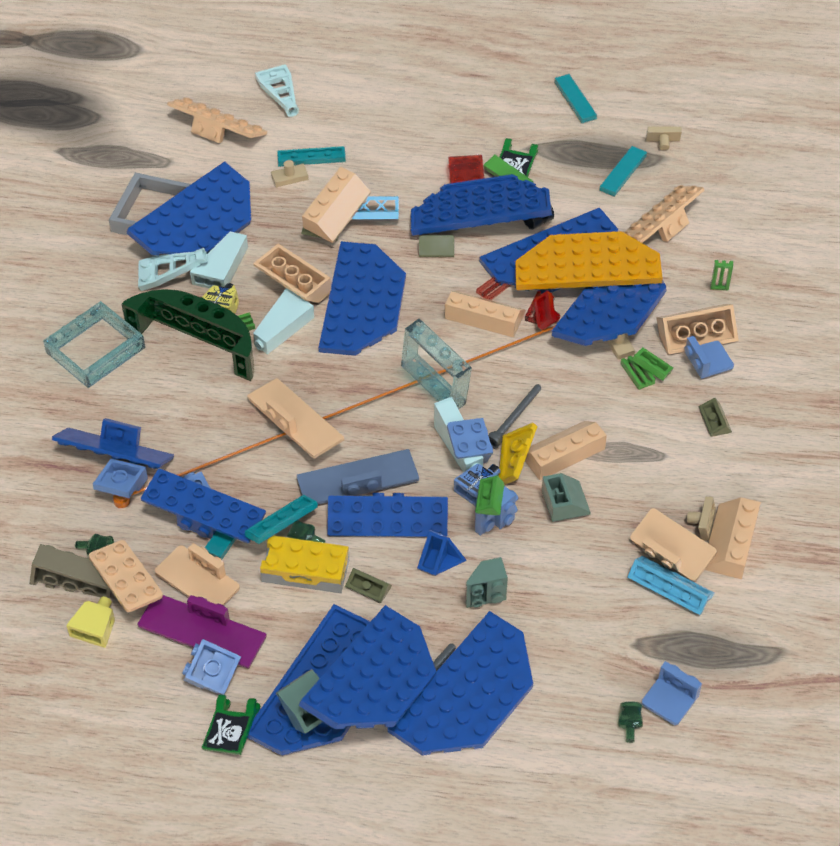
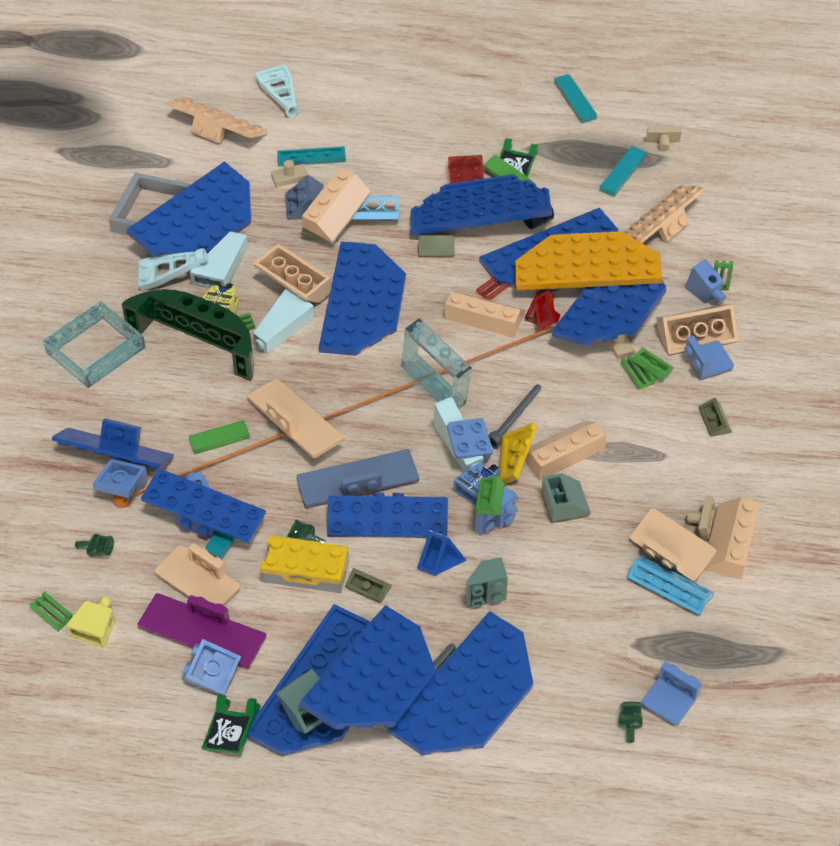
dark tan wedge [29,544,112,598] -> none
light nougat bracket [89,540,163,612] -> none
teal tile [245,494,318,544] -> none
none -> bright green tile [29,591,73,632]
none -> bright green tile [189,420,250,454]
none -> sand blue slope [285,175,324,220]
none -> medium blue torso [685,259,726,304]

